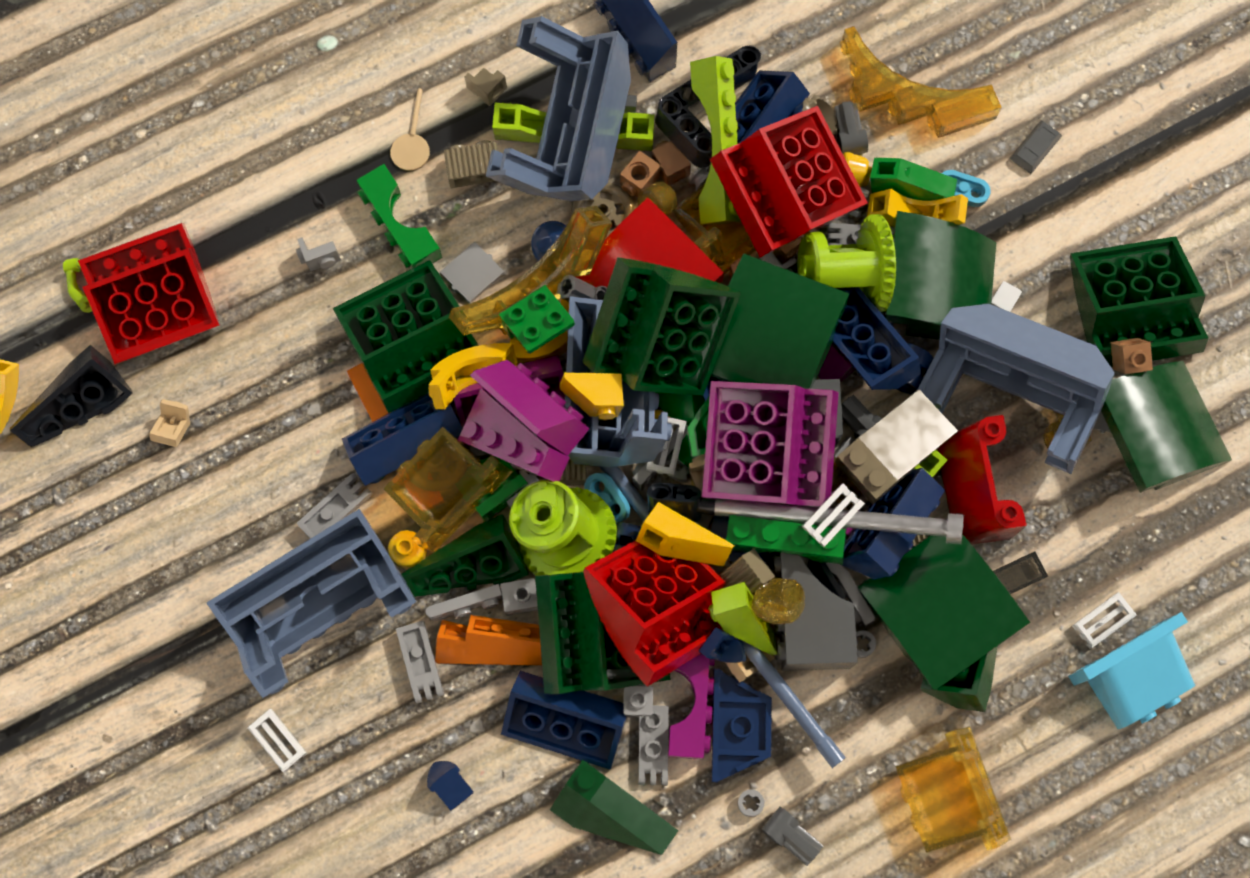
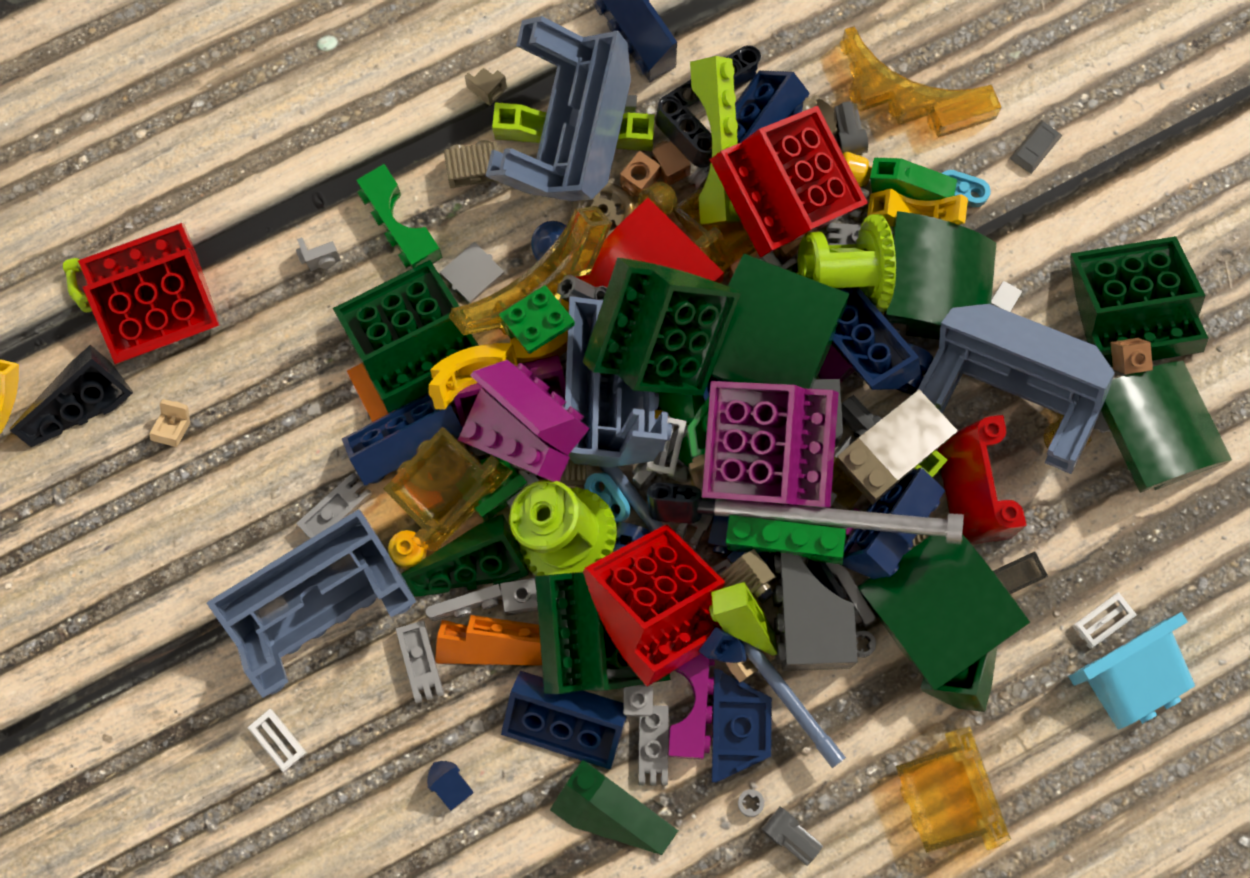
tan piece [390,88,430,171] -> none
yellow slope [560,373,624,420] -> none
yellow slope [636,502,734,566] -> none
clear yellow hair [751,578,805,624] -> none
white tile [802,484,865,547] -> none

